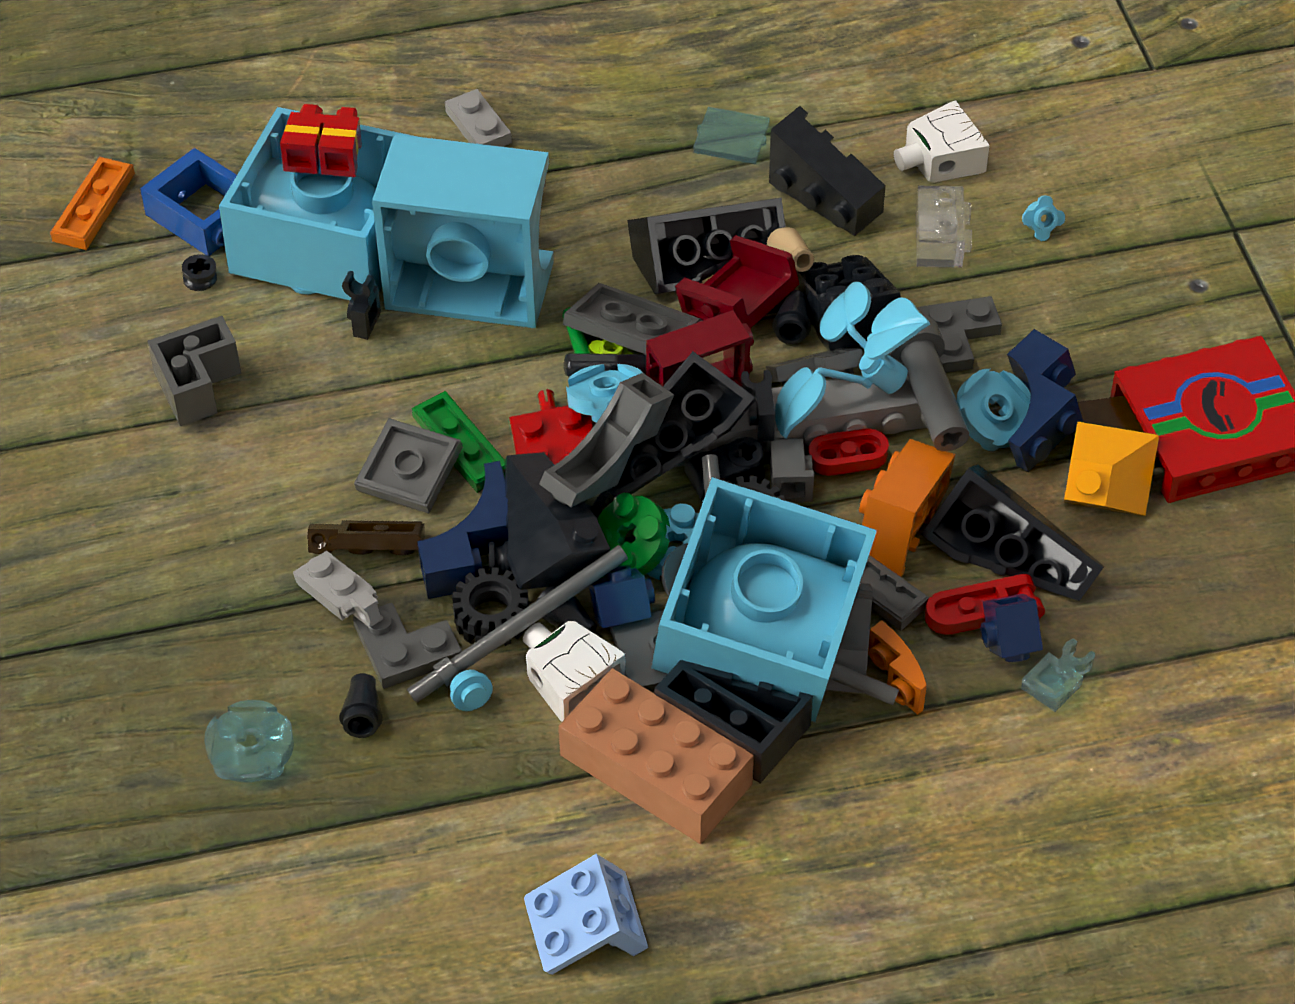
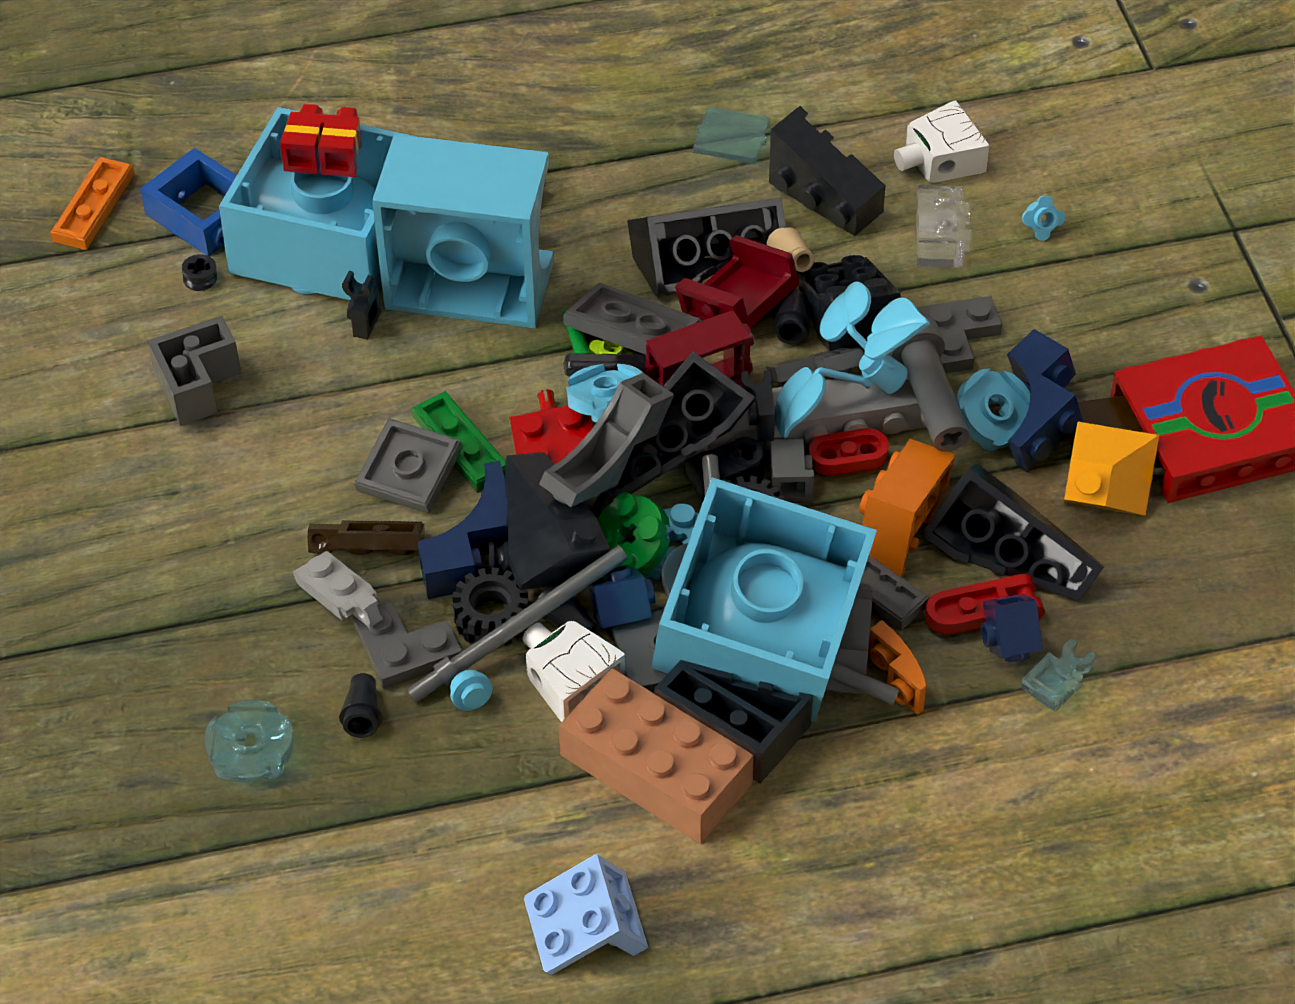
light grey plate [445,89,512,147] -> none

